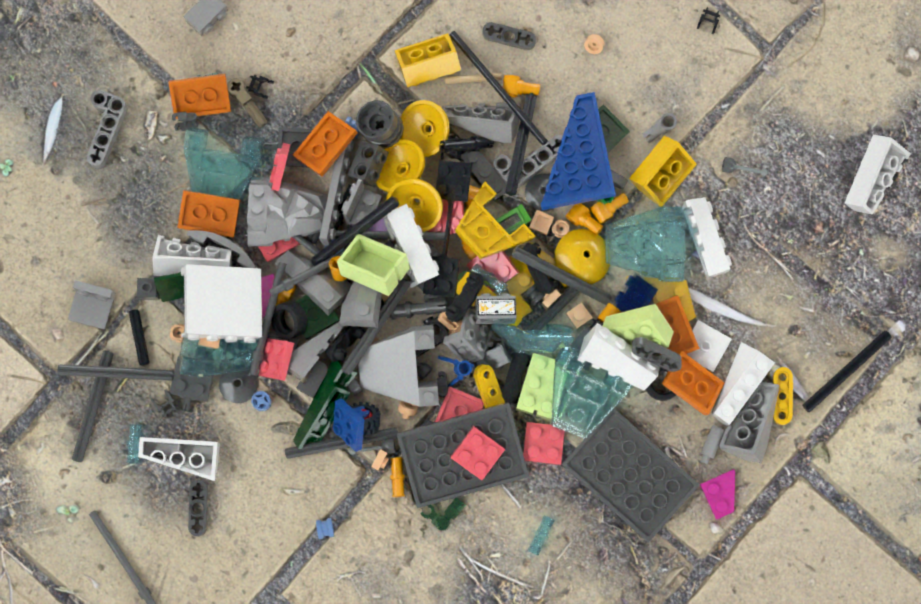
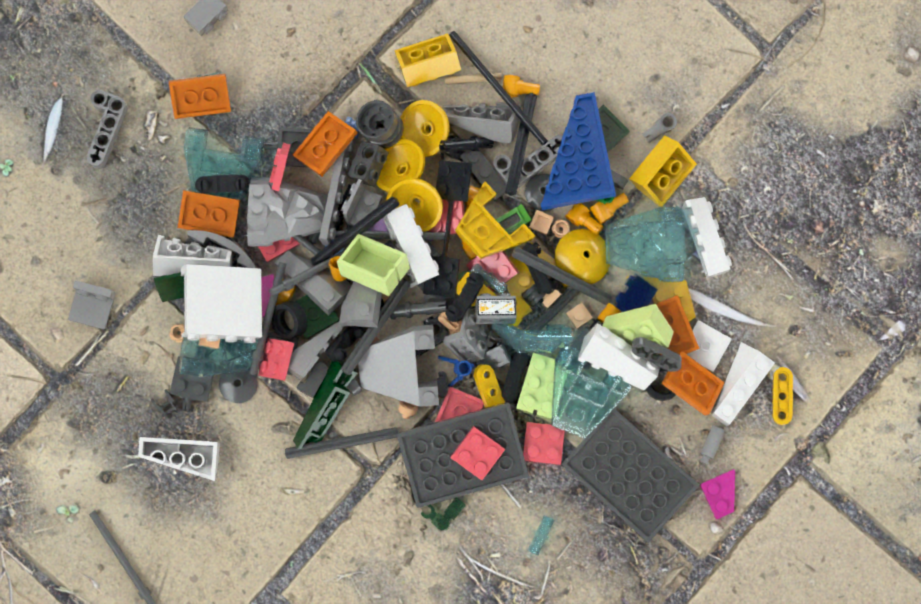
dark grey axle [57,364,174,381] -> none
dark grey axle [72,350,113,463] -> none
clear light blue pin [126,424,142,464] -> none
black axle [129,309,150,366] -> none
dark grey brick [137,278,159,300] -> none
dark grey piece [172,112,199,131] -> none
dark grey beam [188,480,208,537] -> none
dark tan connector [227,78,268,128] -> none
black piece [246,75,274,99] -> none
medium blue wheel [251,391,272,411] -> none
medium blue wheel [316,518,334,539] -> none
blue plate [333,398,381,452] -> none
dark grey hinge [349,438,396,455] -> none
light nougat plate [371,449,389,471] -> none
light orange pin [390,457,405,497] -> none
dark grey hinge [416,361,433,380] -> none
dark grey beam [483,22,536,50] -> none
light nougat tile [584,34,604,54] -> none
black piece [696,7,720,35] -> none
light grey wedge [719,381,780,463] -> none
hinge [722,157,768,176] -> none
black axle [802,330,892,412] -> none
white wedge [845,135,911,214] -> none
none -> black piece [195,174,250,194]

